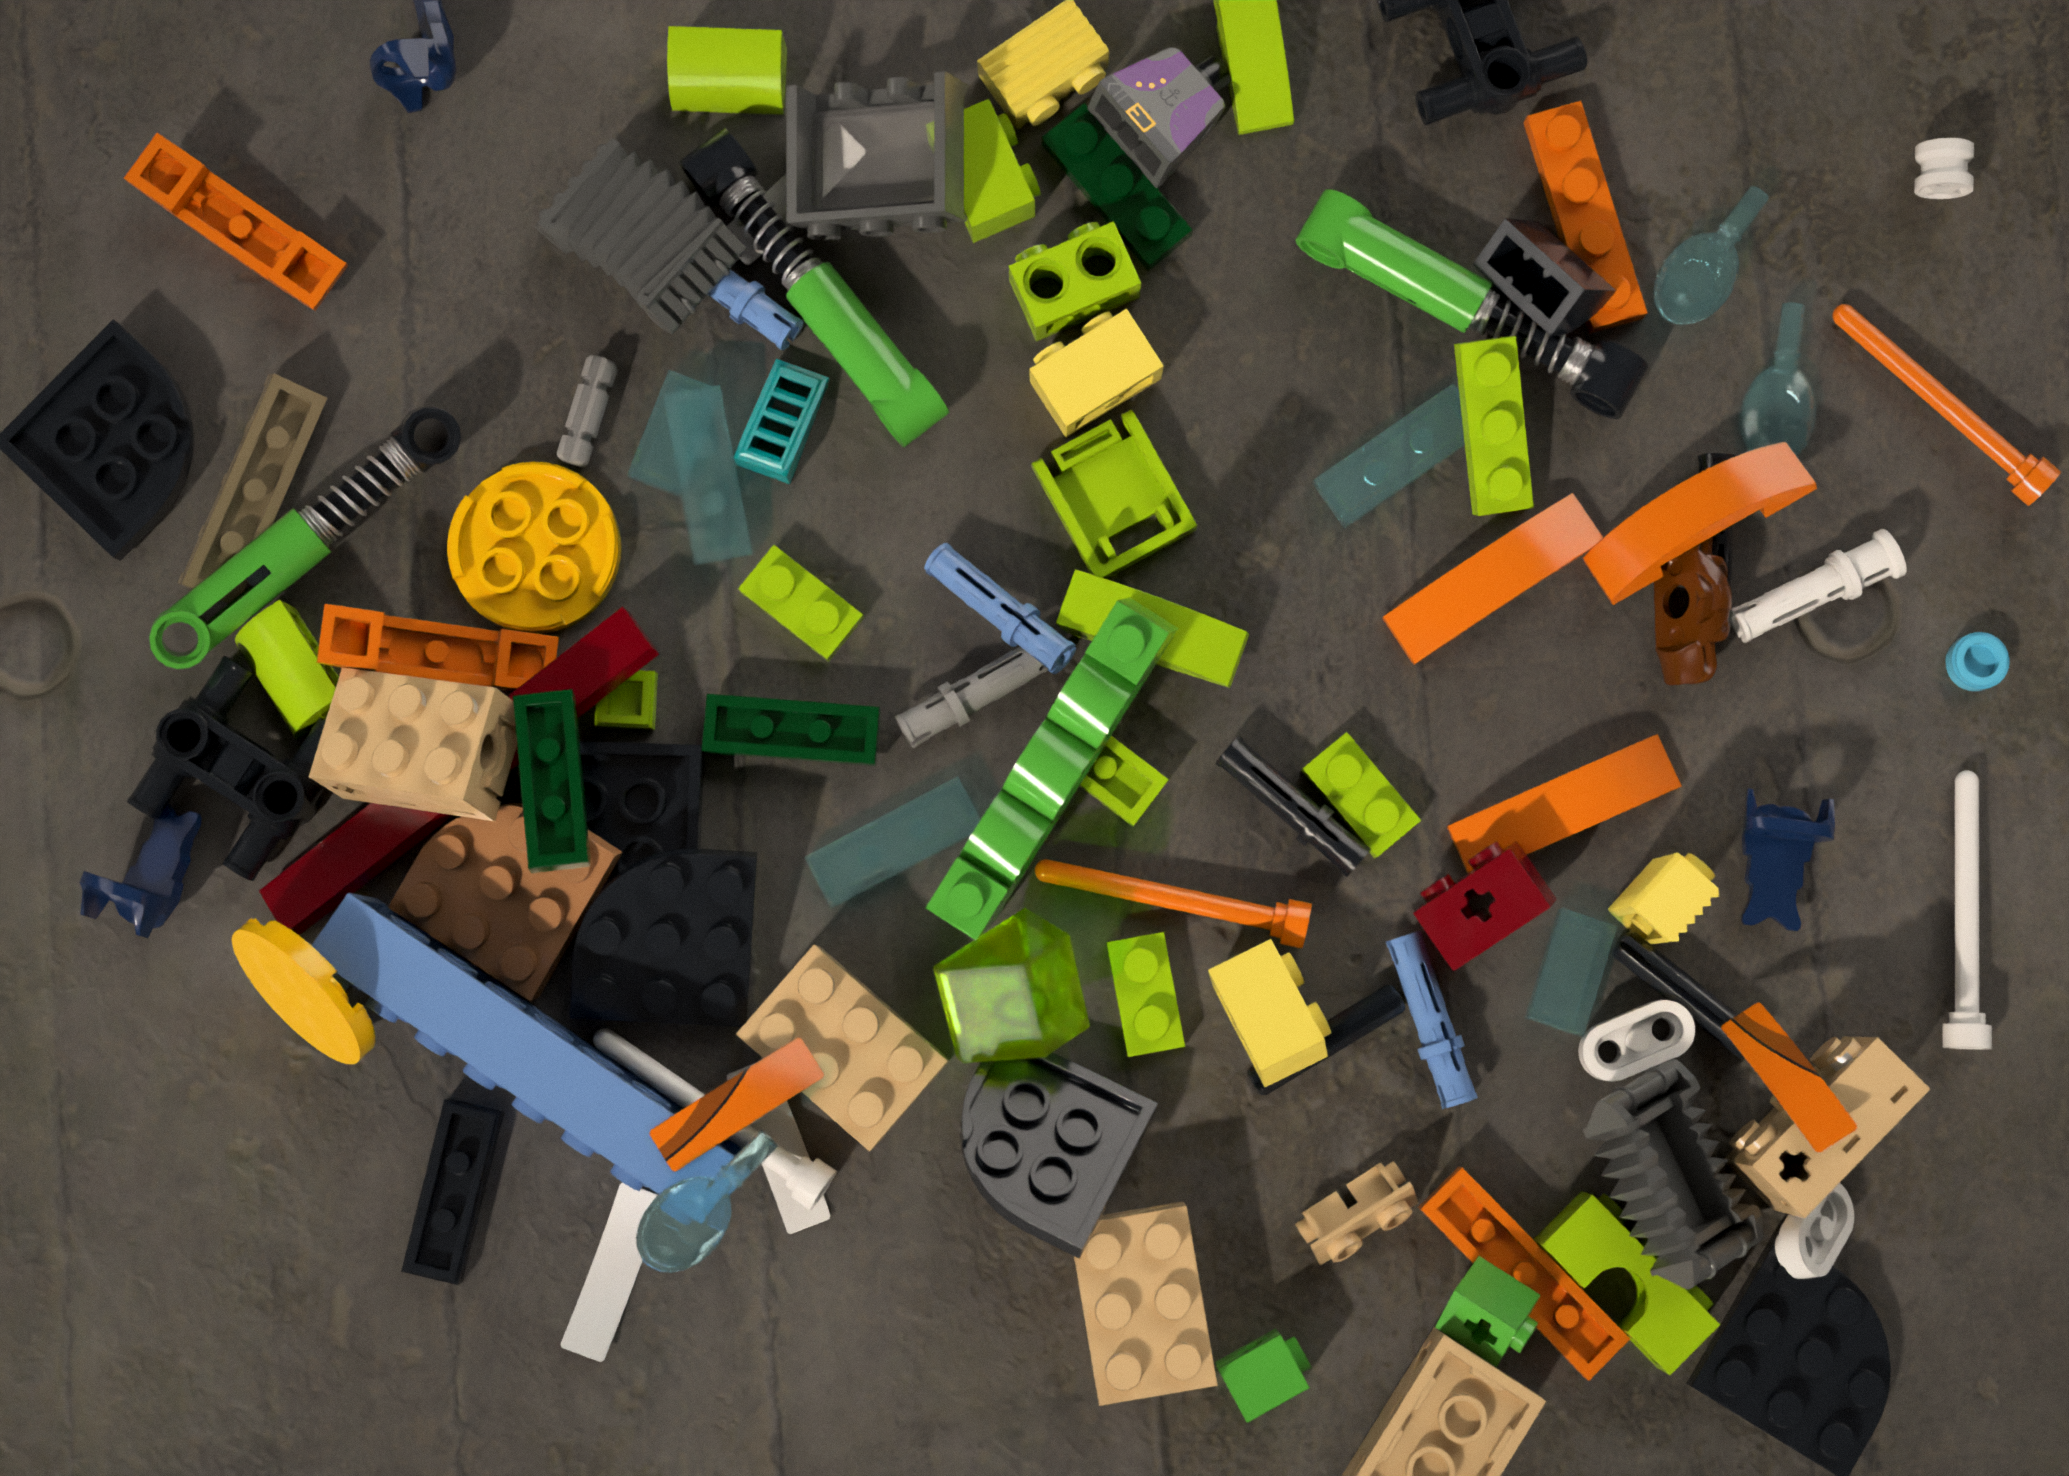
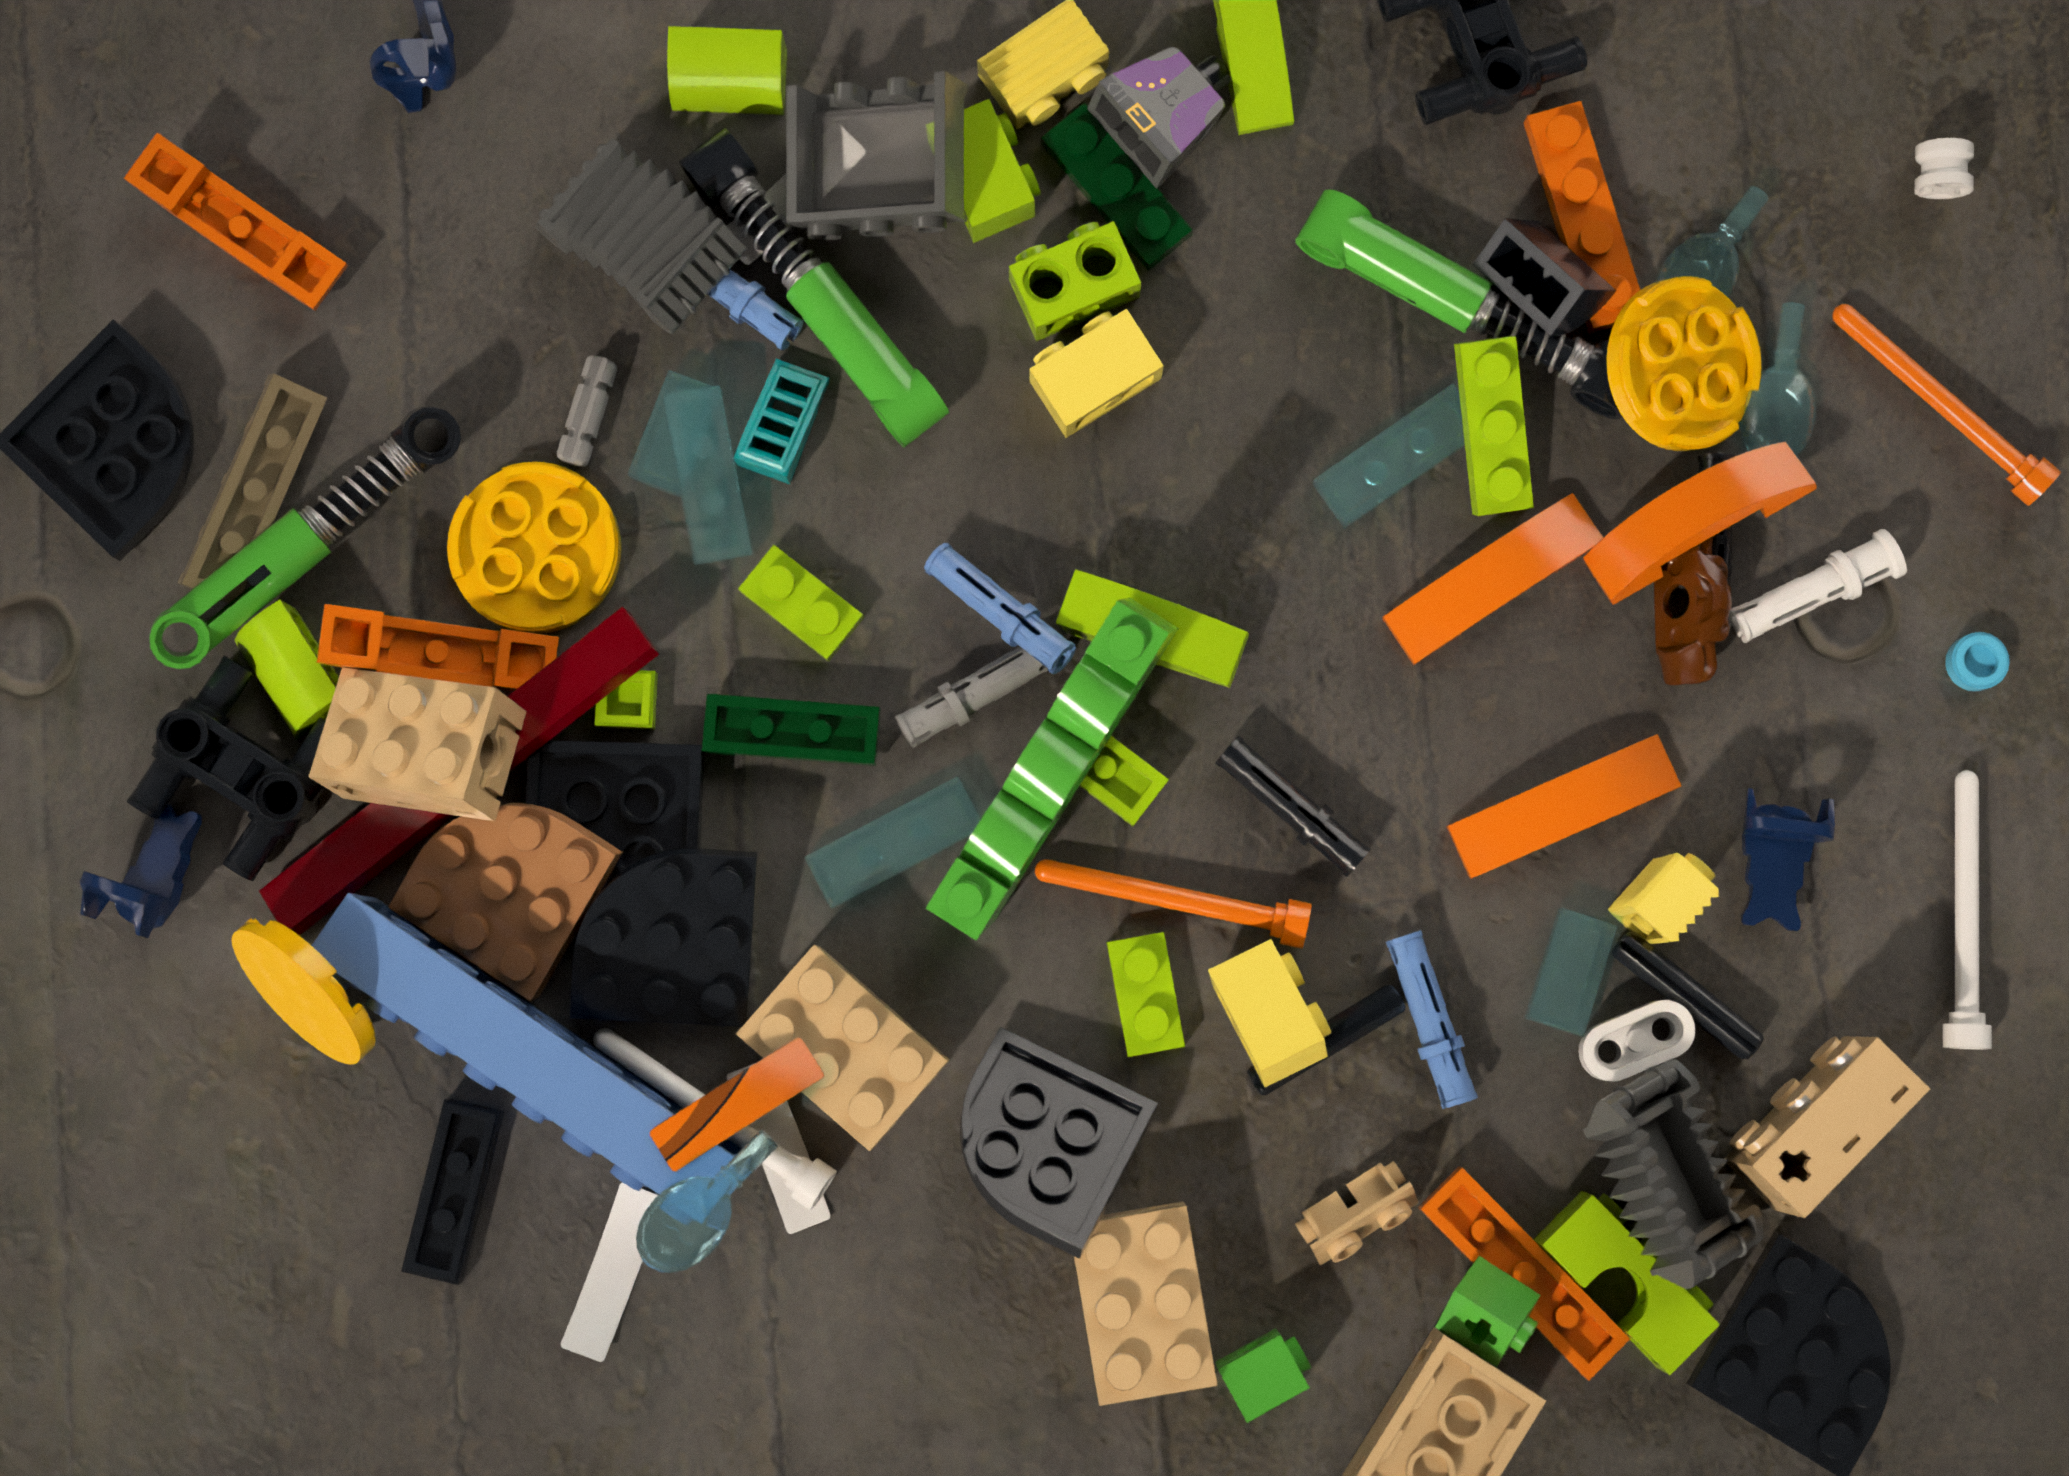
dark green plate [513,689,591,873] -> none
clear neon green slope [933,908,1090,1063] -> none
lime container [1031,409,1197,579] -> none
lime plate [1301,732,1421,859] -> none
dark red brick [1413,841,1557,972] -> none
orange sticker [1721,1002,1857,1153] -> none
white plate [1775,1183,1854,1279] -> none
none -> yellow tile [1606,276,1762,451]

